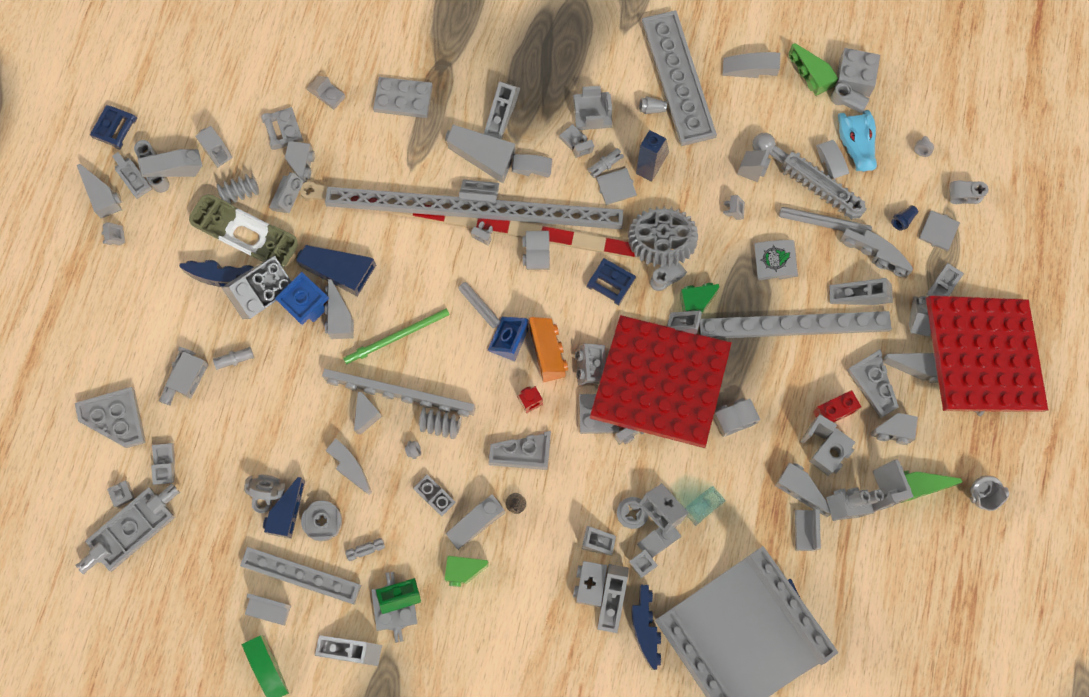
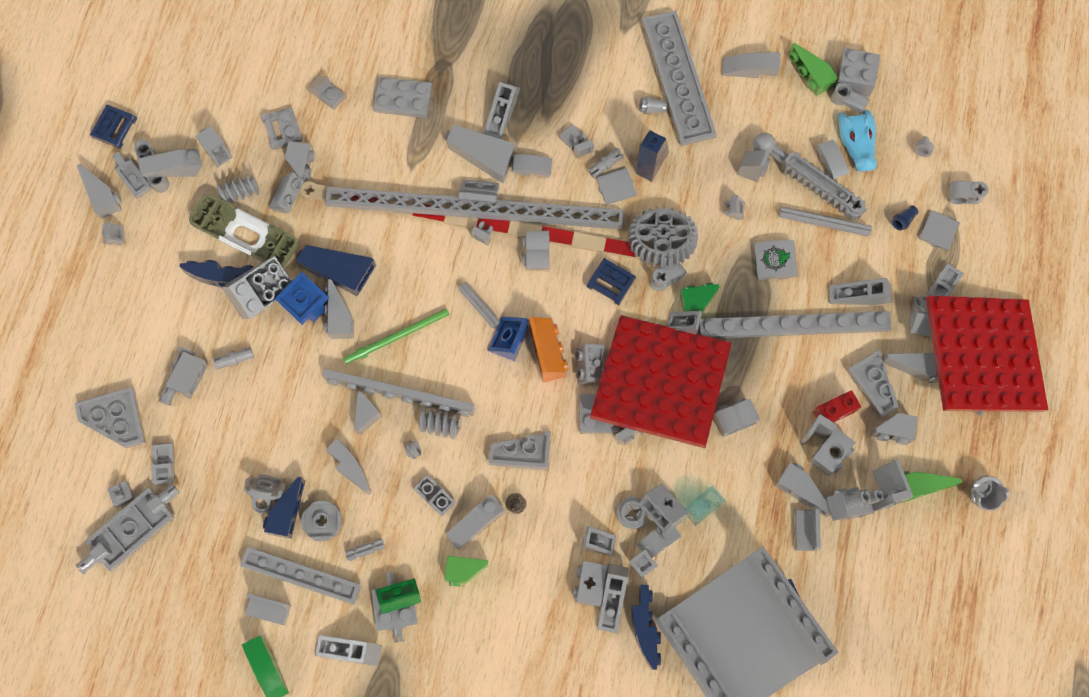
red brick [517,386,543,414] -> none
light grey panel [573,86,612,130] -> none
light grey slope [840,228,913,278] -> none

